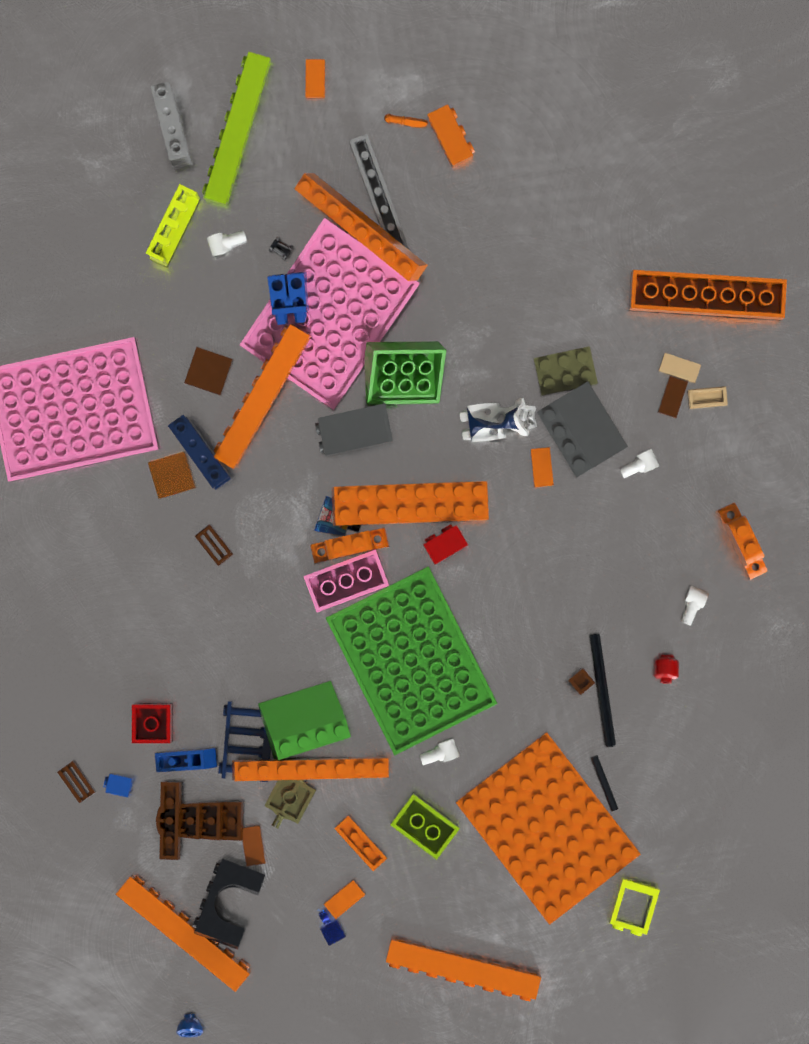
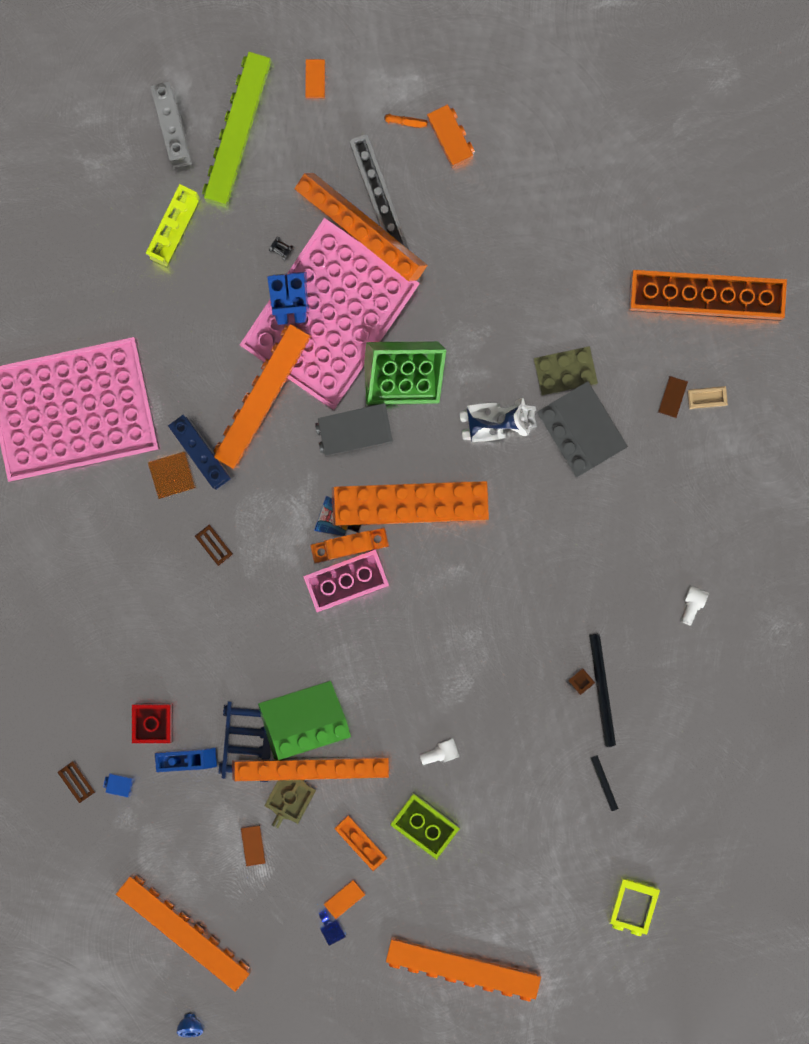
reddish brown slope [156,781,243,860] -> none
reddish brown tile [184,347,233,396] -> none
black arch [192,859,265,950] -> none
white pin [207,230,247,256] -> none
bright green plate [326,566,497,756] -> none
red brick [423,524,468,565] -> none
orange plate [456,732,641,925] -> none
orange tile [530,447,554,487] -> none
white pin [620,449,660,478] -> none
red head [654,655,679,684] -> none
tan tile [659,353,701,383] -> none
orange brick [716,503,768,580] -> none

